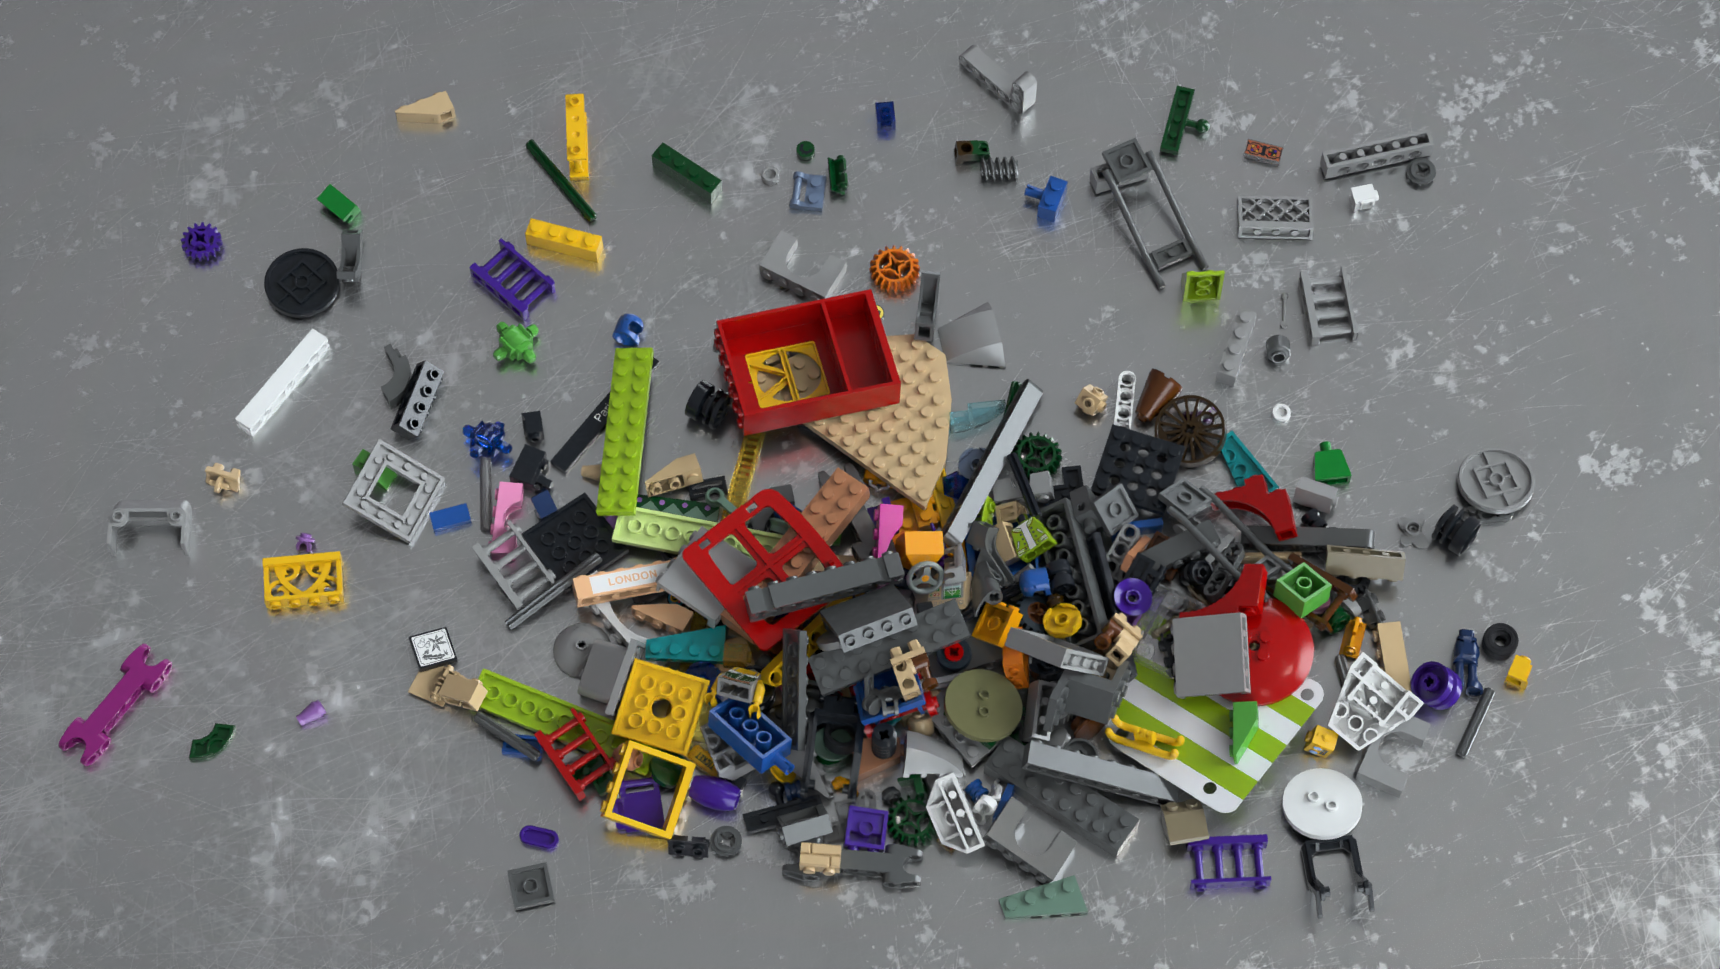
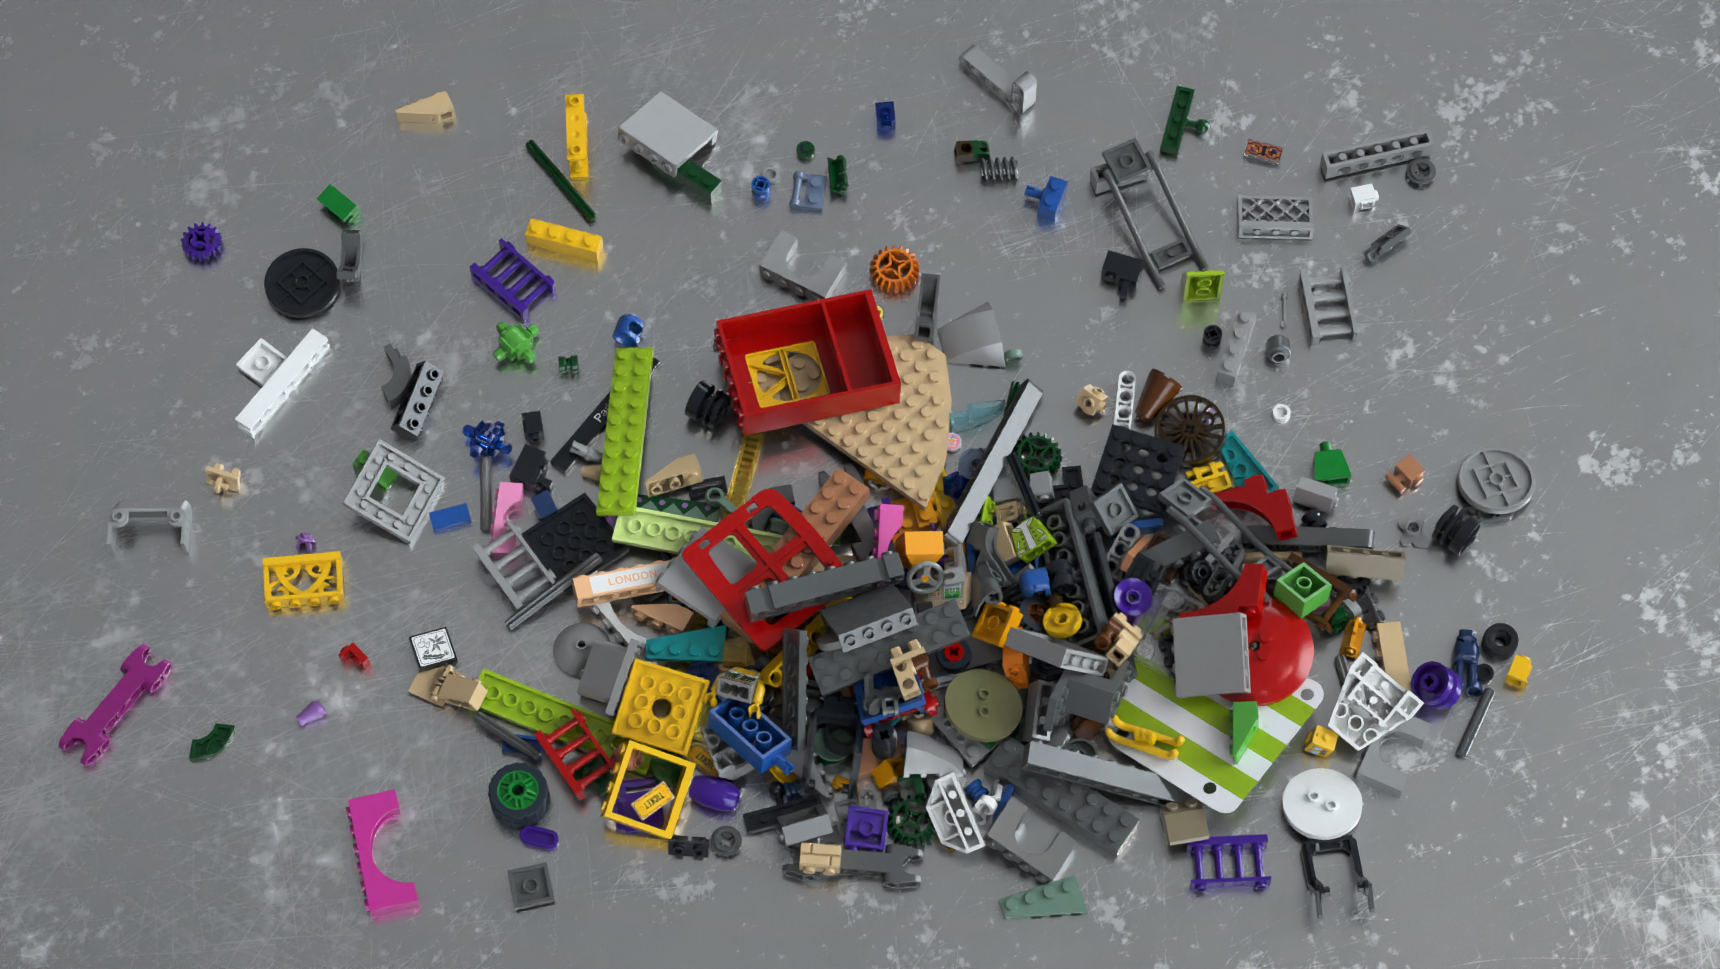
none -> white plate [236,338,287,387]
none -> red bracket [338,642,371,669]
none -> dark pink arch [346,789,419,917]
none -> black wheel [488,762,550,829]
none -> dark green wheel [558,355,579,375]
none -> light grey pin [569,440,603,464]
none -> light grey panel [618,91,718,178]
none -> tile [631,781,675,821]
none -> blue wheel [751,176,770,201]
none -> light orange slope [871,758,913,789]
none -> tile [947,433,961,453]
none -> sand green tile [1004,349,1023,363]
none -> black hinge [1101,250,1144,300]
none -> yellow plate [1185,461,1233,494]
none -> black wheel [1202,325,1222,350]
none -> dark grey hinge [1363,224,1412,263]
none -> nougat brick [1385,454,1425,493]
none -> black tile [1477,664,1494,684]

